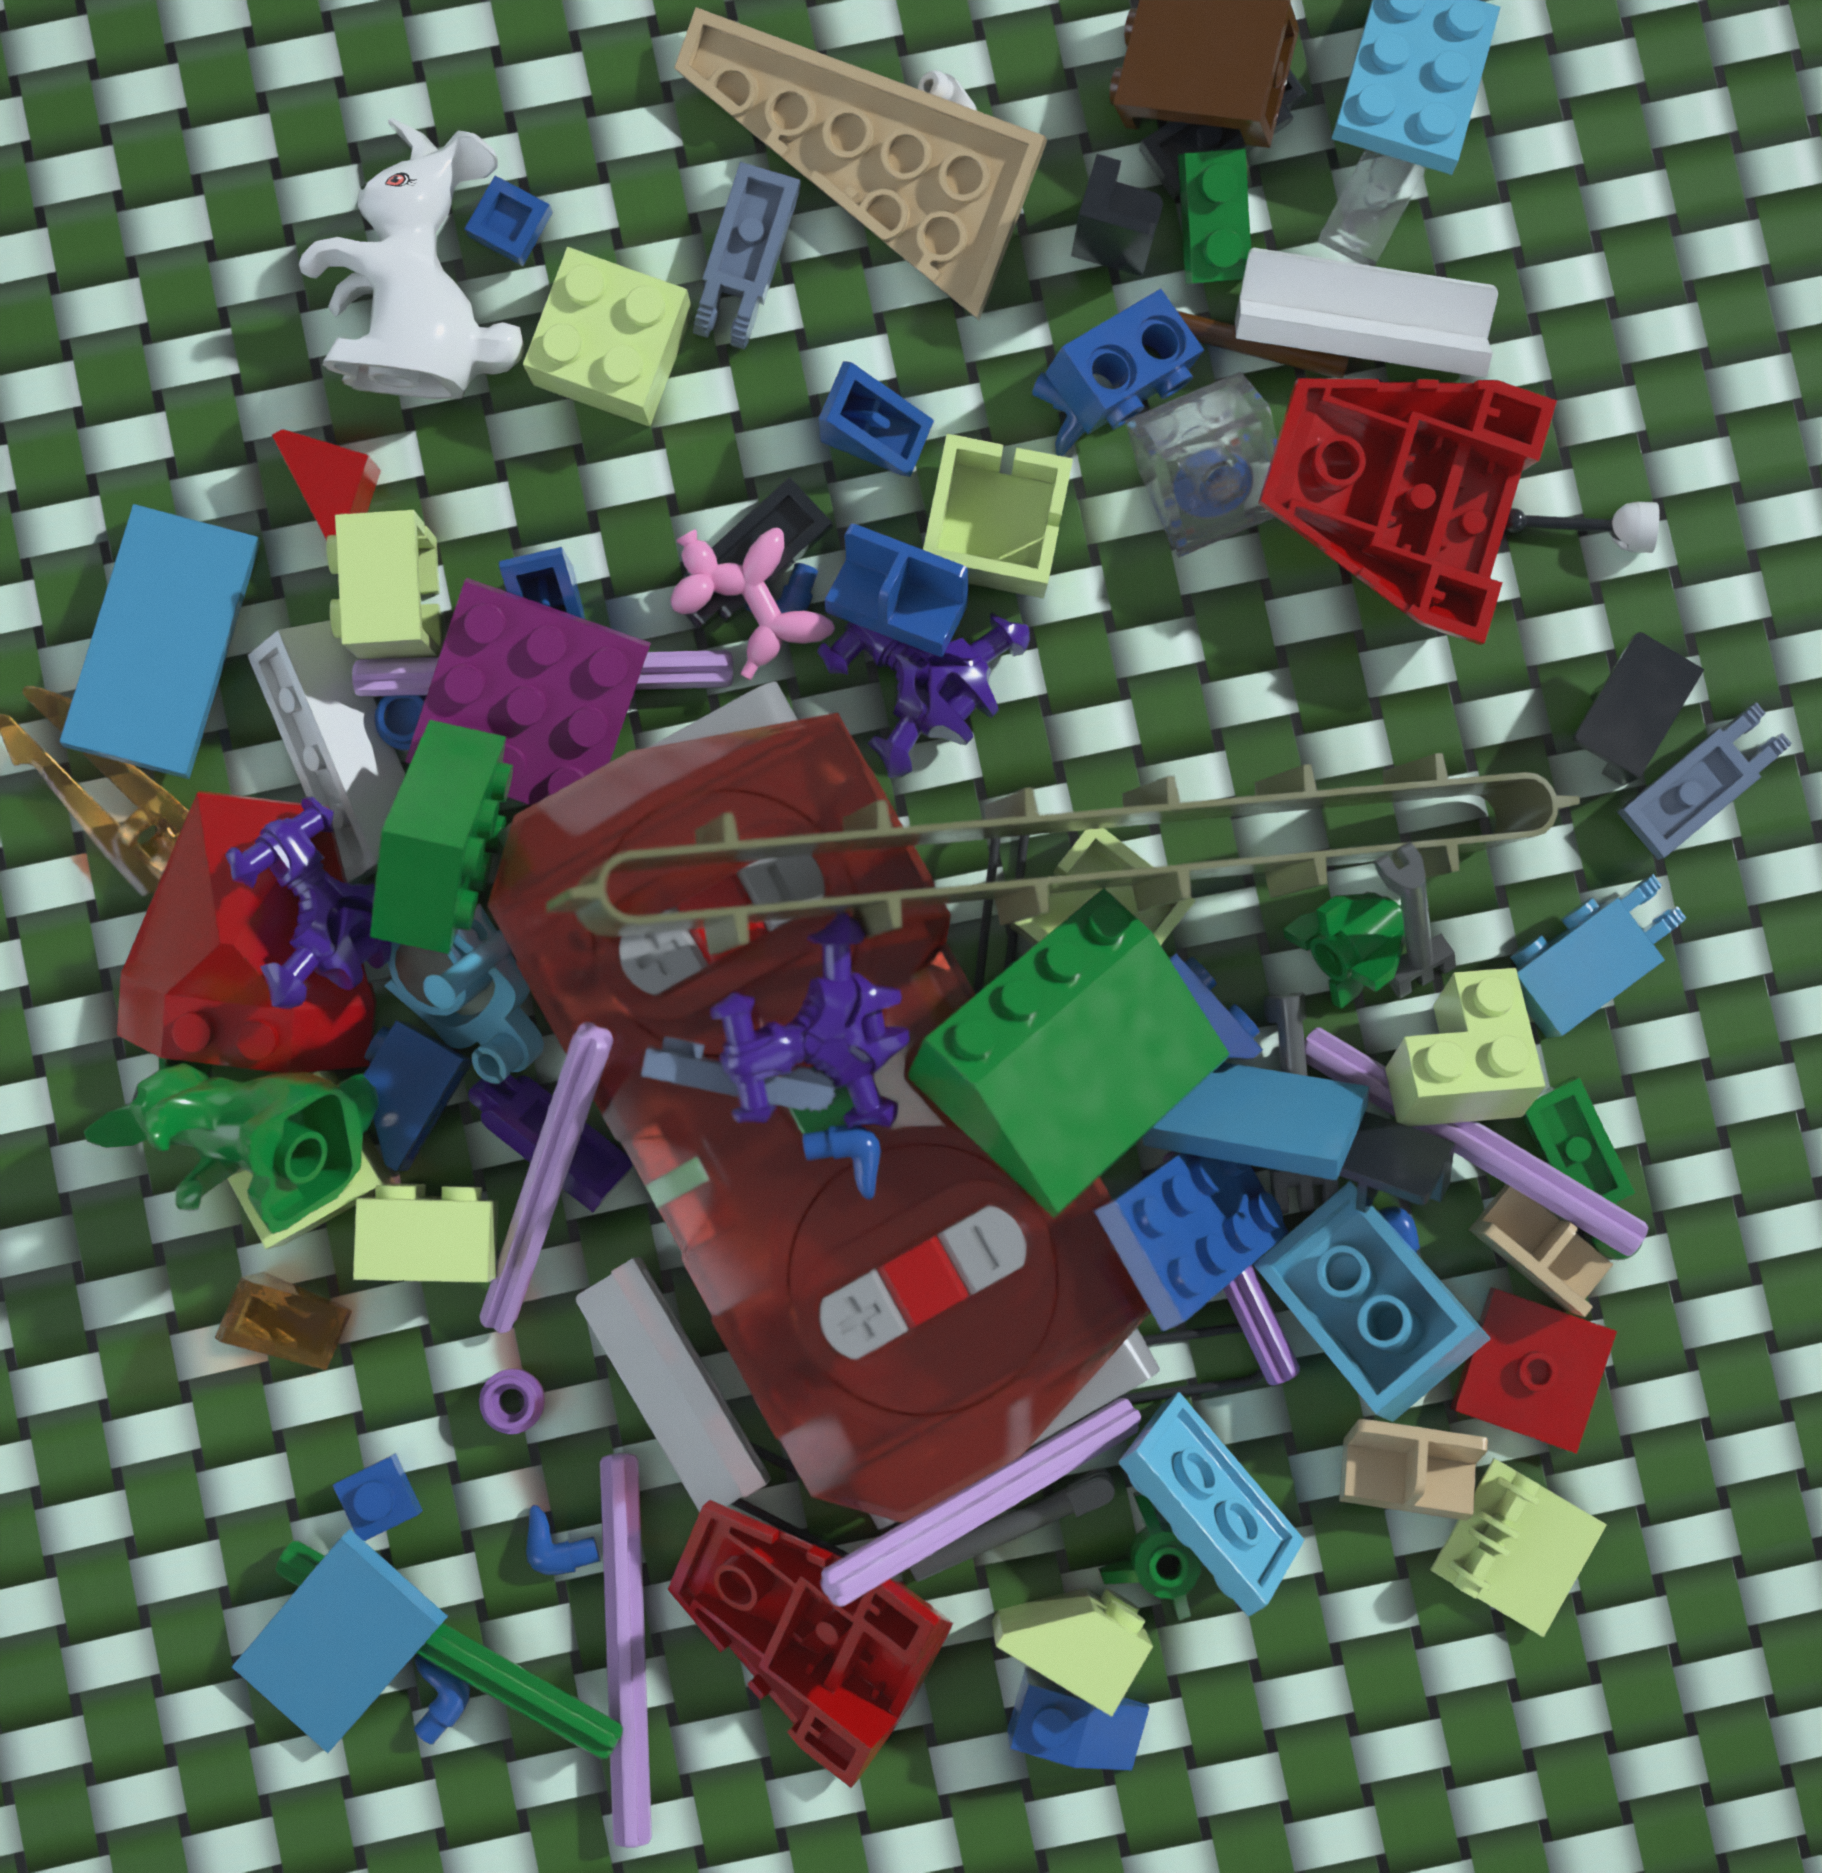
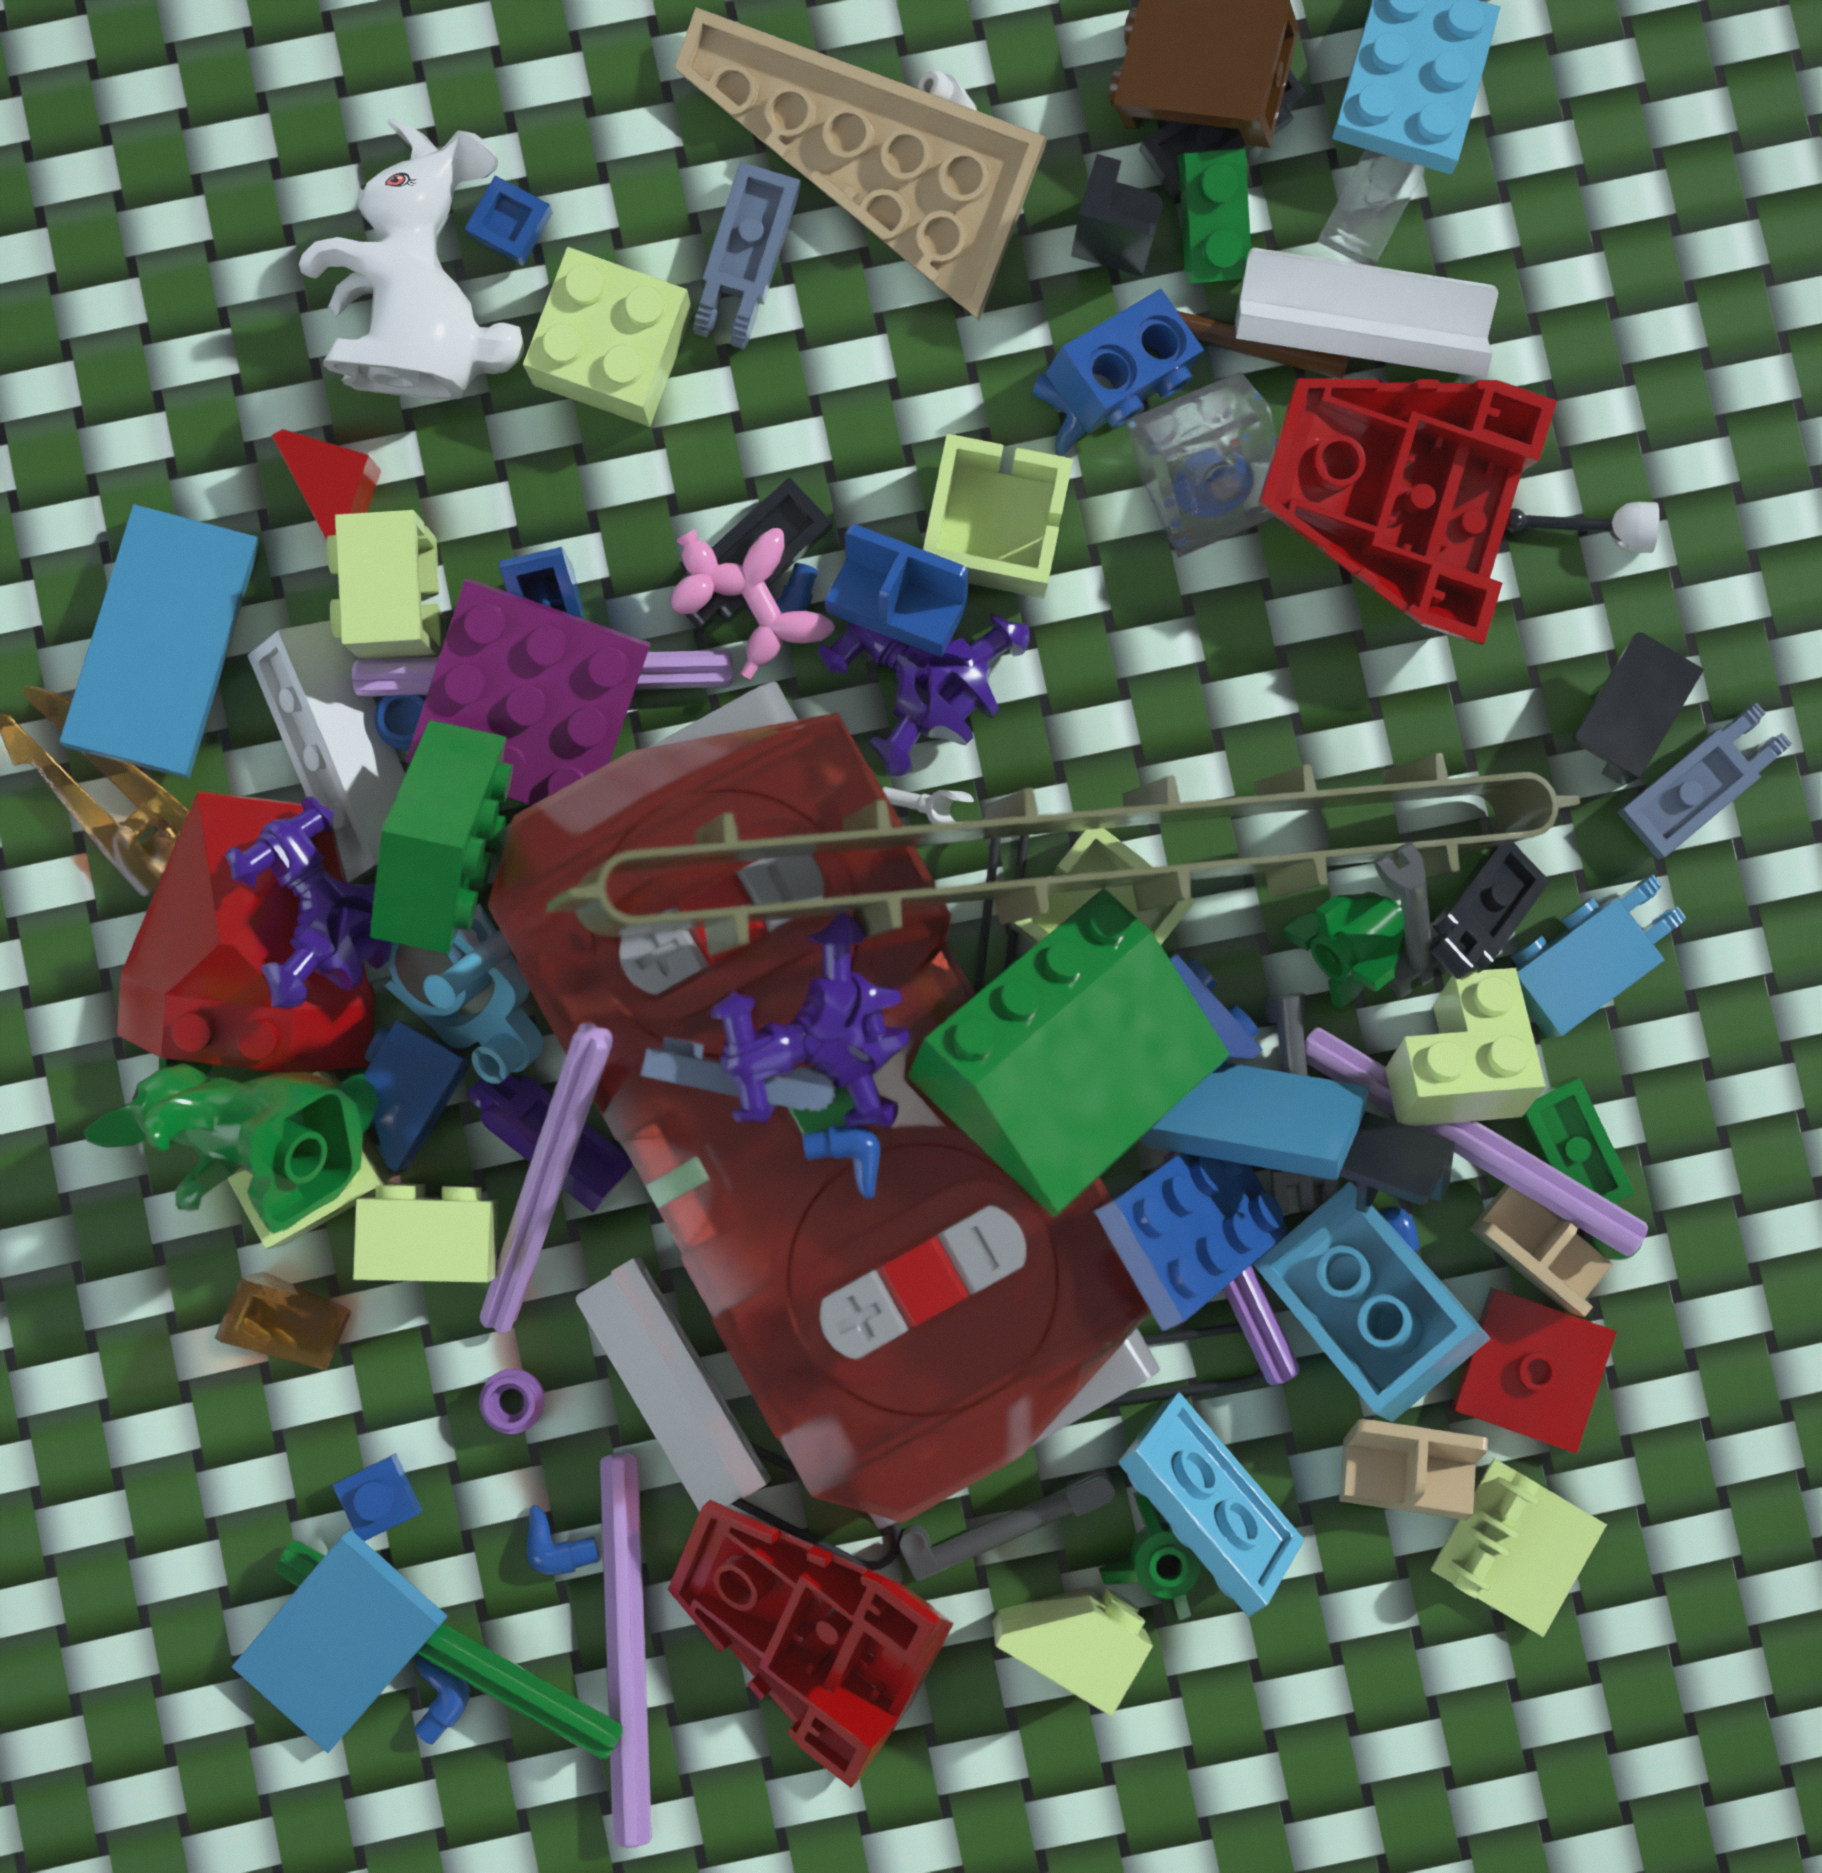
blue slope [818,361,934,477] -> none
lavender axle [820,1398,1142,1606] -> none
blue slope [1007,1668,1150,1771] -> none
none -> white hand [881,787,974,824]
none -> black hinge [1429,842,1550,979]

